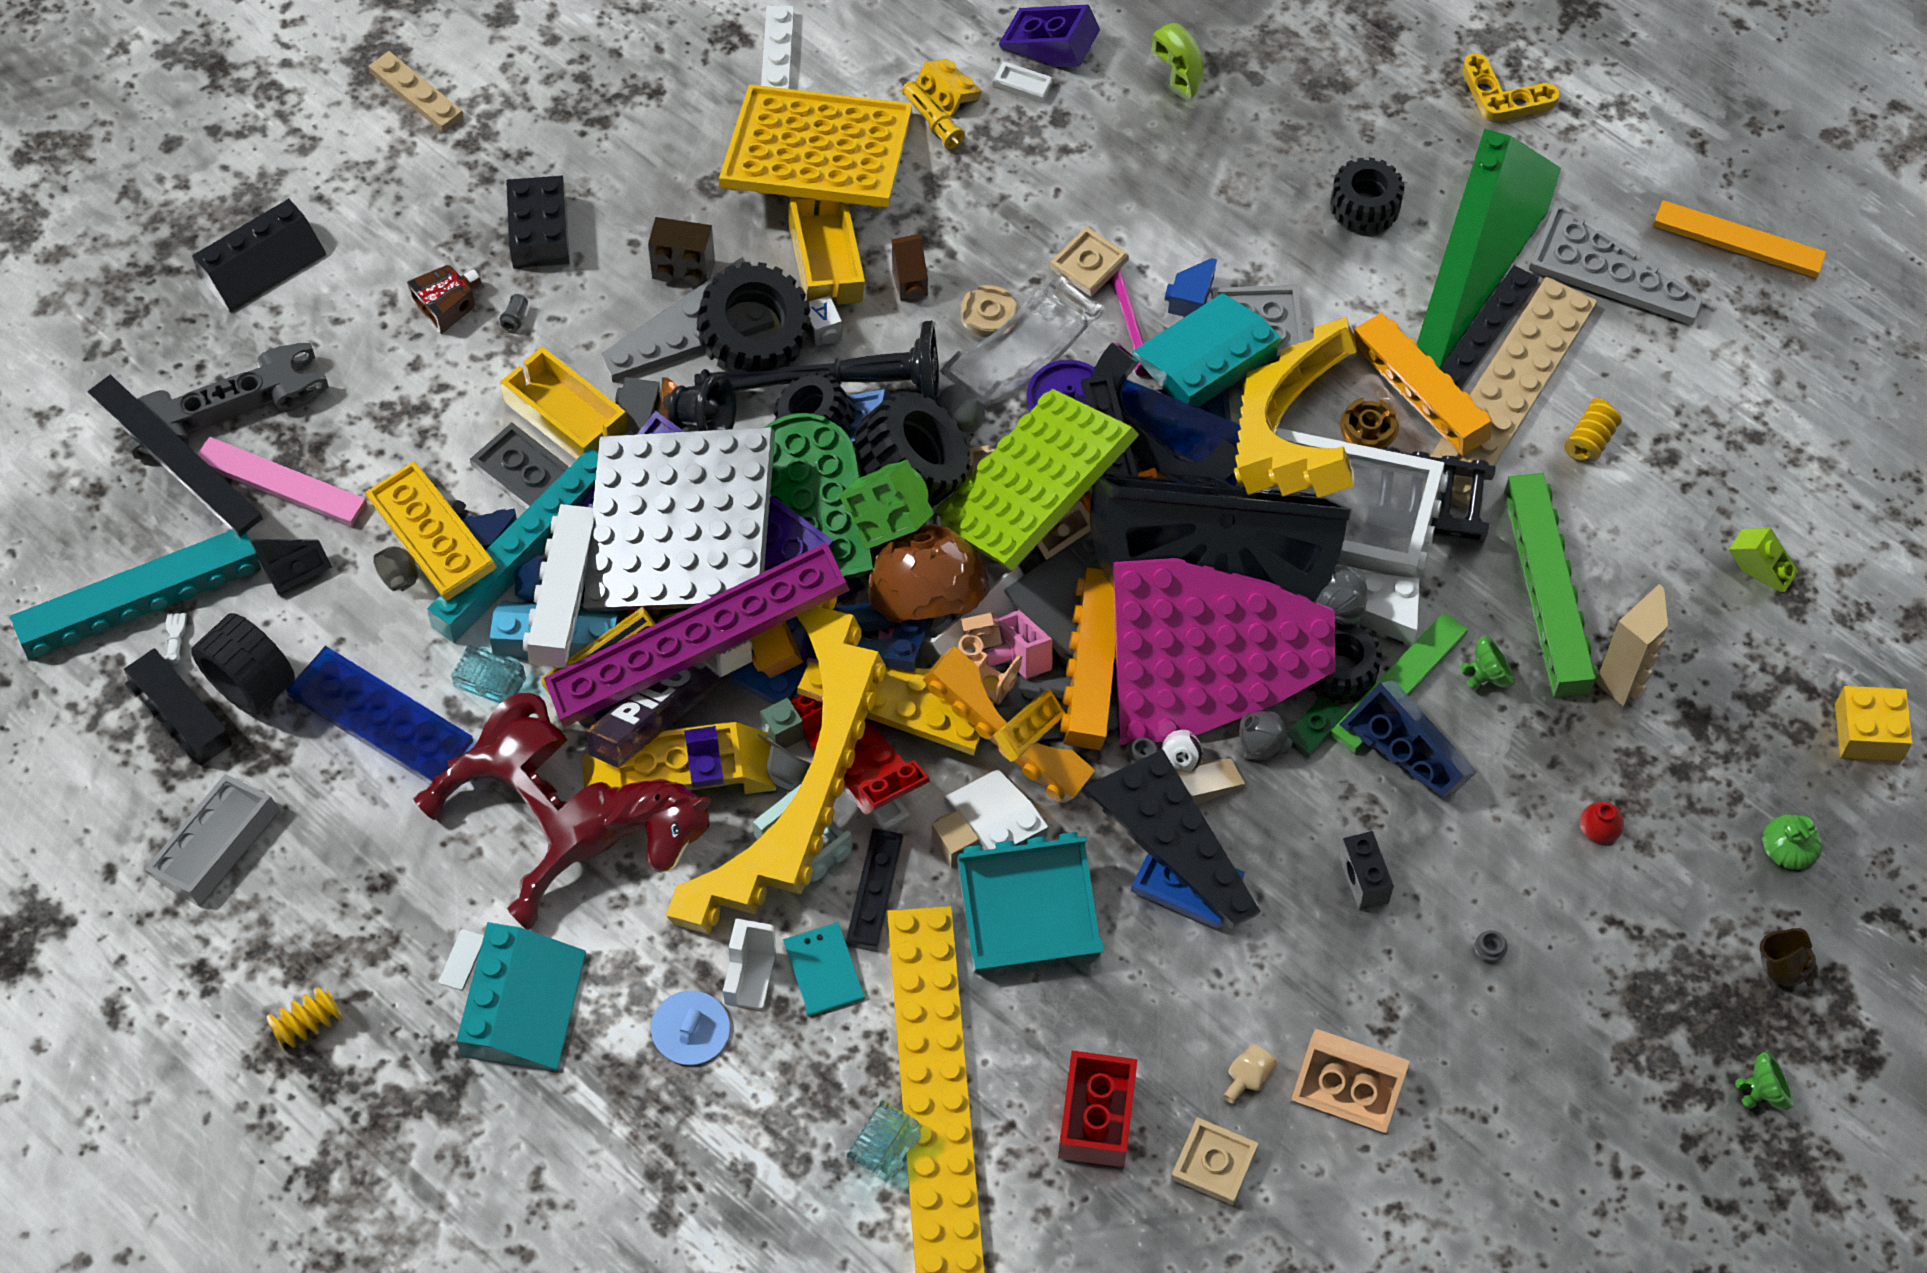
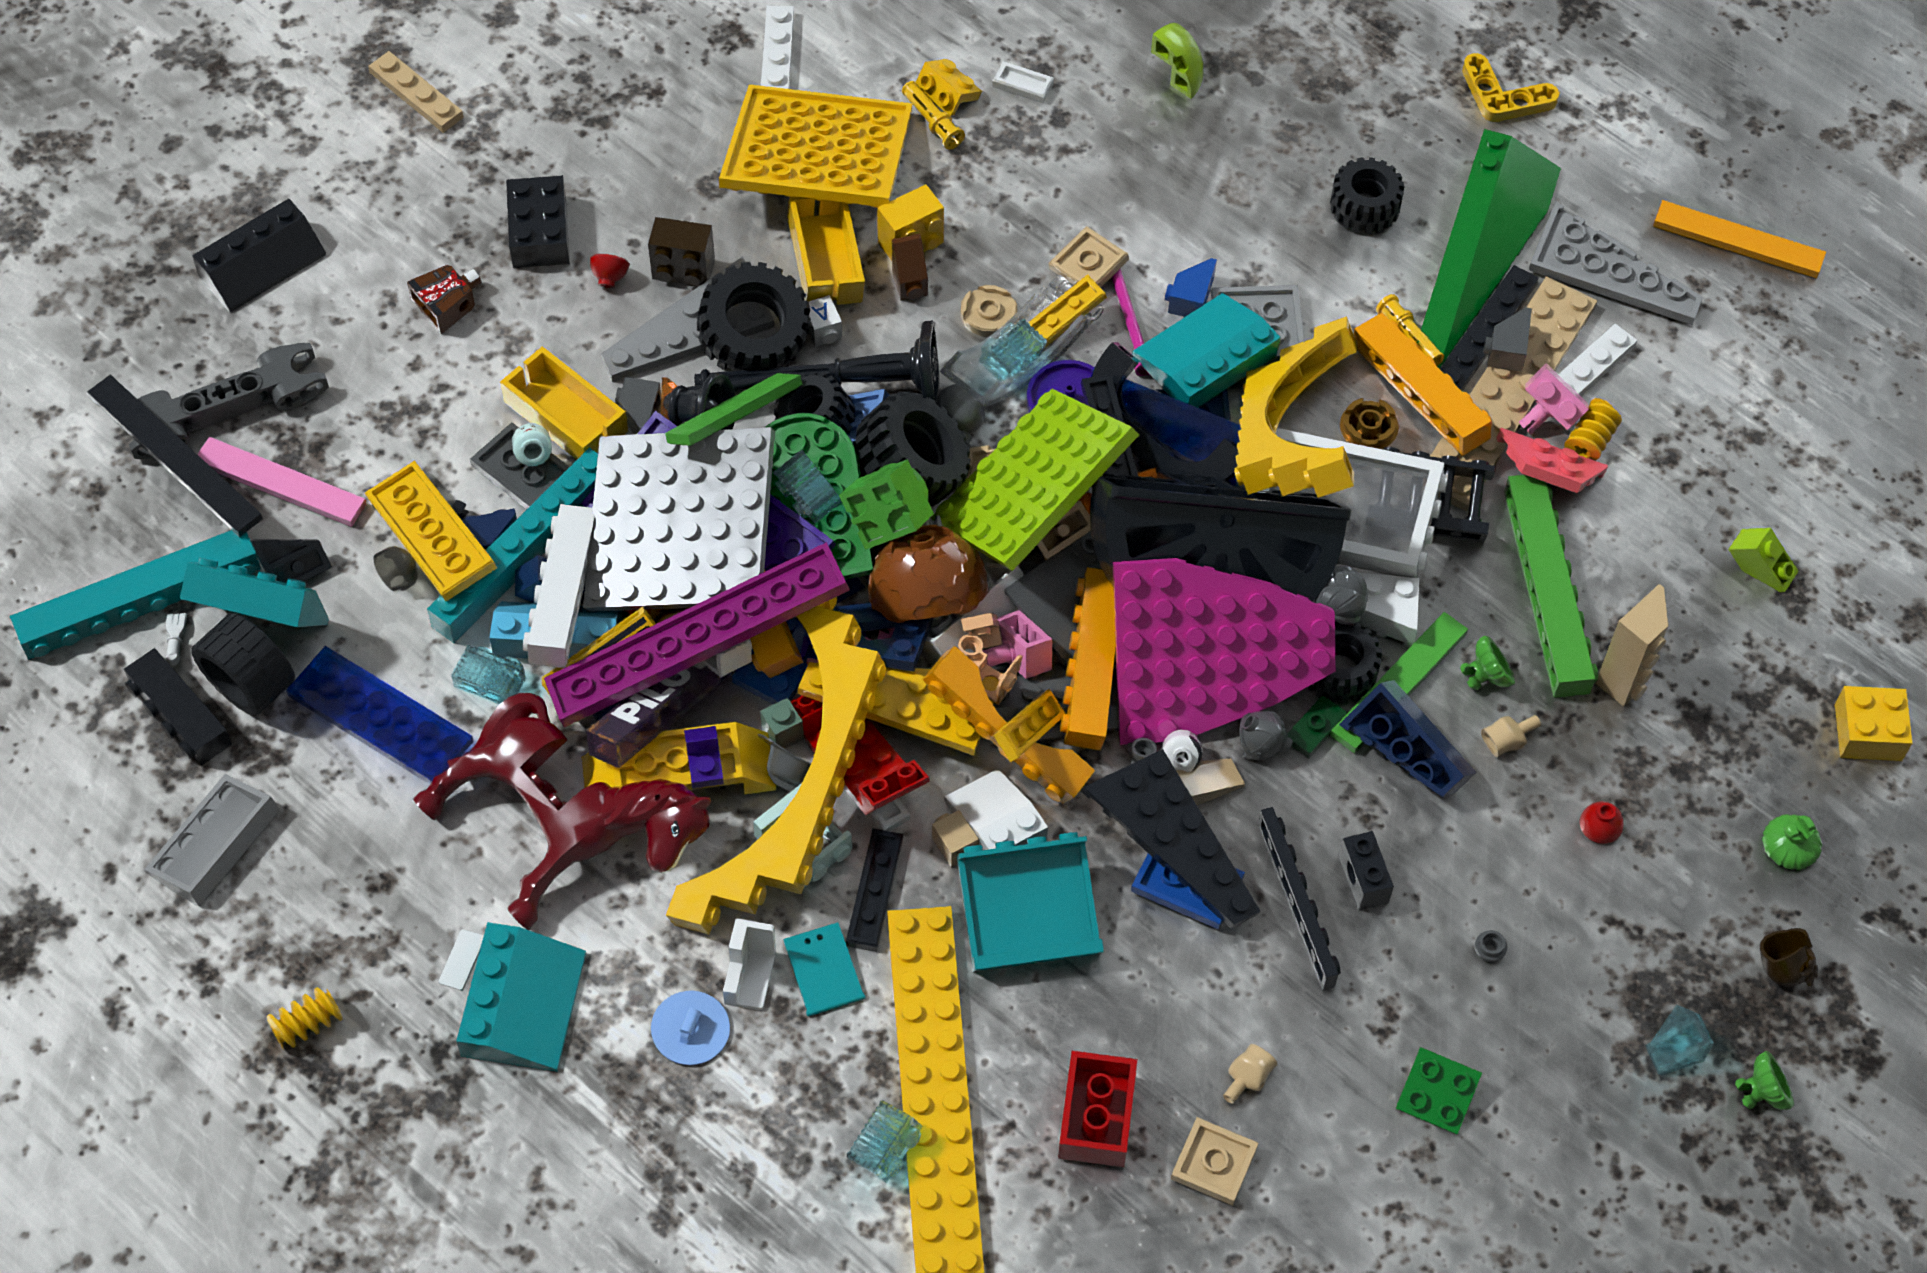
dark grey pin [499,294,528,332] -> none
dark purple slope [999,4,1100,67] -> none
light nougat slope [1291,1028,1410,1133] -> none
none -> teal slope [180,558,329,627]
none -> light aqua head [512,423,552,466]
none -> red brick [590,254,630,288]
none -> bright green tile [665,373,802,446]
none -> clear light blue brick [773,450,842,523]
none -> yellow brick [877,184,944,261]
none -> clear light blue brick [978,319,1047,385]
none -> yellow tile [1021,274,1107,352]
none -> black plate [1258,807,1341,991]
none -> yellow pin [1376,294,1444,366]
none -> green hinge [1396,1047,1482,1134]
none -> tan piece [1481,715,1541,757]
none -> dark grey slope [1483,307,1532,372]
none -> coral wing [1496,428,1608,493]
none -> bright pink brick [1519,363,1589,435]
none -> white plate [1558,324,1637,396]
none -> clear light blue slope [1645,1004,1714,1075]

